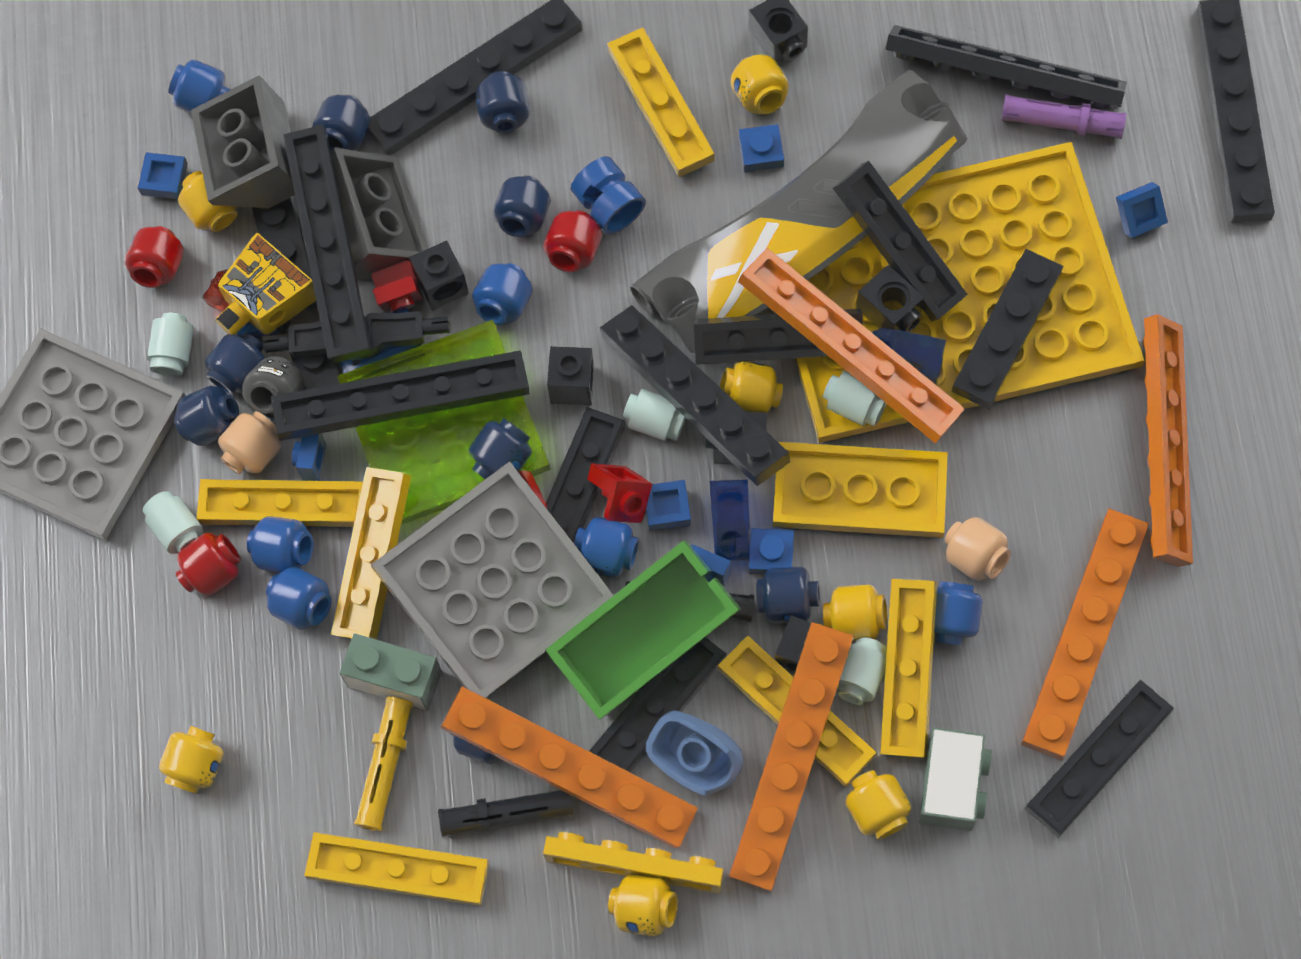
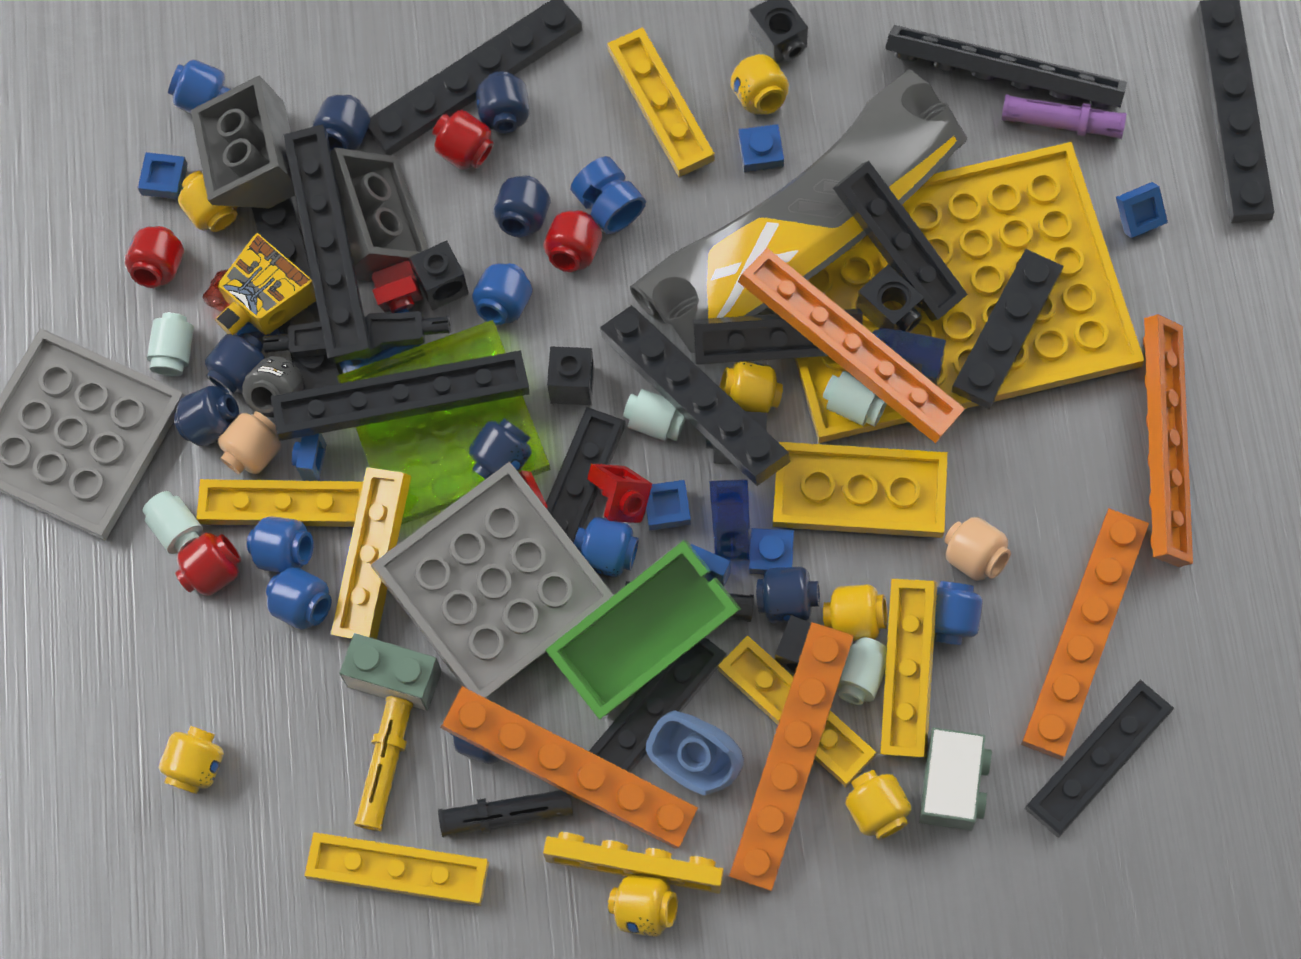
none -> red head [432,110,494,170]

